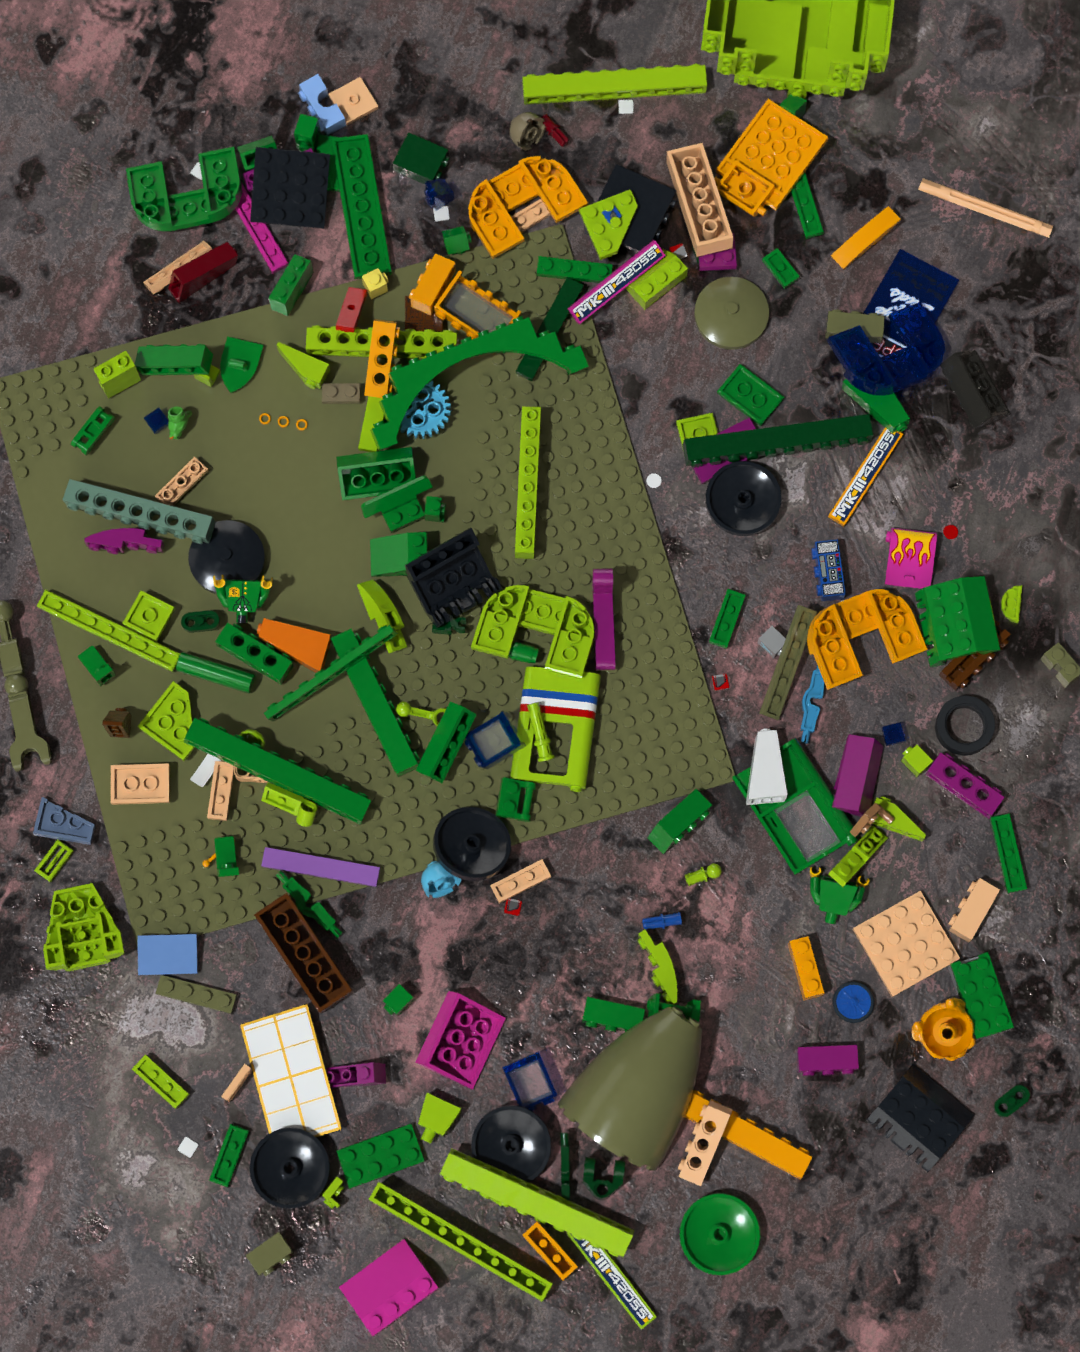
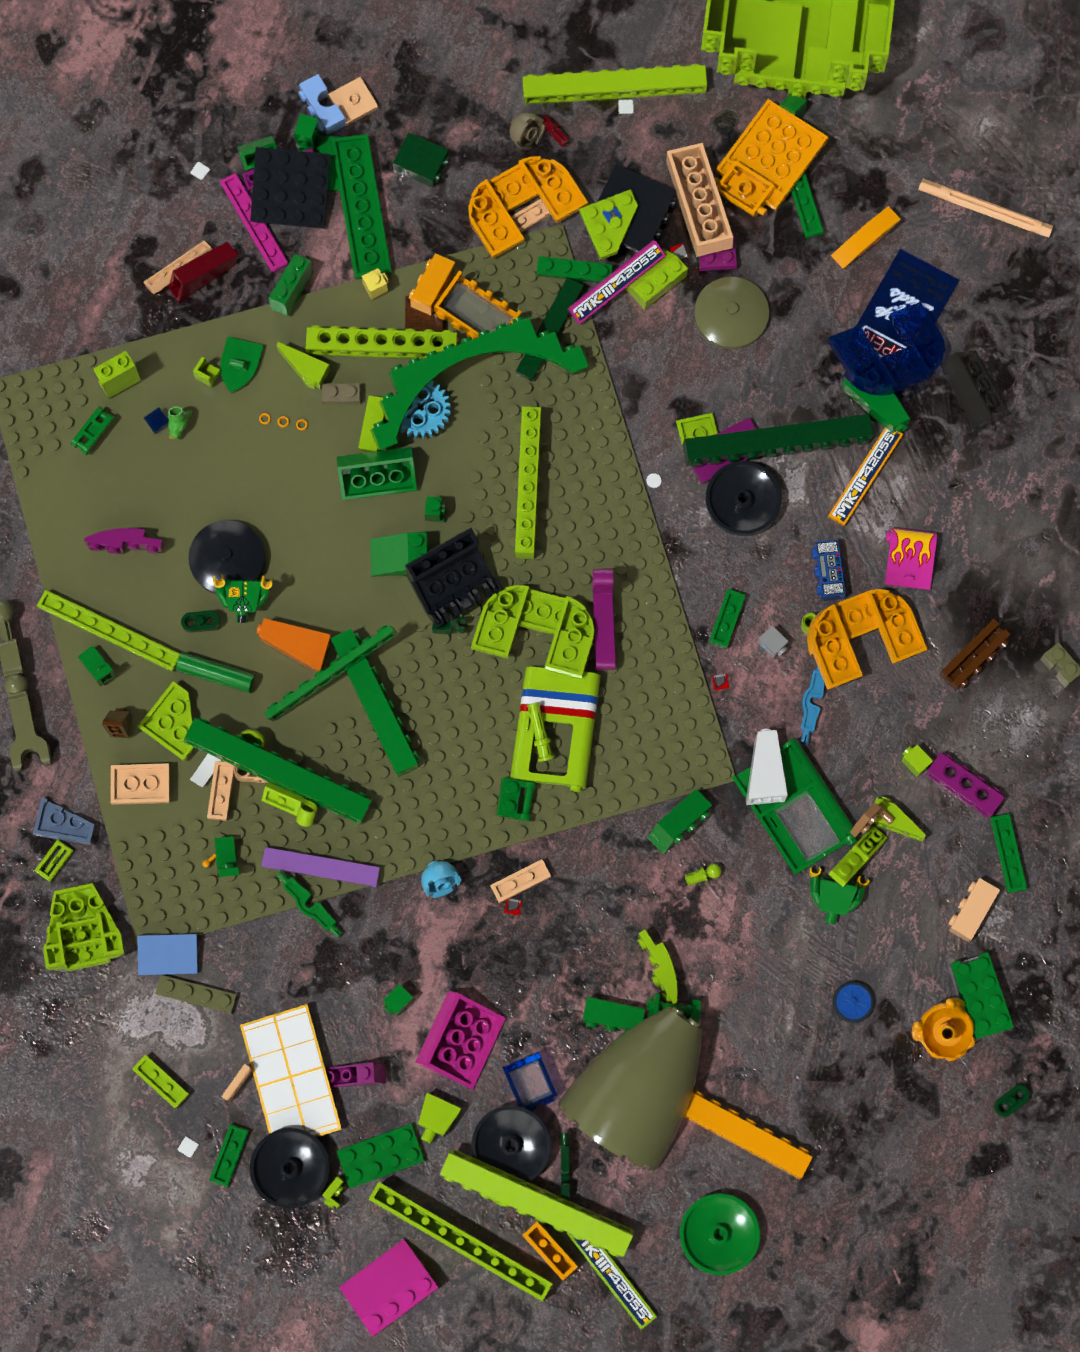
sand green brick [63,479,216,544] -> none
lime plate [122,591,175,642] -> none
green plate [126,147,242,231] -> none
green brick [135,344,213,375] -> none
light nougat tile [155,457,209,506] -> none
green brick [215,622,293,685] -> none
olive brick [245,1232,294,1277] -> none
reddish brown brick [254,893,353,1014] -> none
red tile [336,287,367,333] -> none
lime slope [357,580,407,654] -> none
green plate [361,475,432,533] -> none
light orange brick [364,319,400,398] -> none
lime piece [396,702,446,726] -> none
green brick [415,702,477,783] -> none
clear blue slope [424,178,454,211] -> none
white sticker [433,206,450,221] -> none
black dish [433,807,511,881] -> none
green brick [442,226,471,255] -> none
window [465,711,526,769] -> none
green piece [509,642,539,664] -> none
dark green piece [583,1157,625,1201] -> none
blue axle [642,912,682,930] -> none
light nougat brick [678,1100,732,1186] -> none
green tile [717,364,784,427] -> none
olive plate [759,605,817,720] -> none
green plate [762,248,800,289] -> none
light orange brick [788,936,824,1001] -> none
magenta brick [796,1045,859,1076] -> none
olive brick [825,309,885,344] -> none
magenta slope [832,734,883,817] -> none
light nougat plate [853,891,960,997] -> none
black slope [866,1063,974,1172] -> none
clear blue plate [881,722,906,747] -> none
green slope [915,576,1001,667] -> none
black tyre [935,696,995,756] -> none
red sticker [943,525,958,539] -> none
lime tile [1001,585,1022,624] -> none

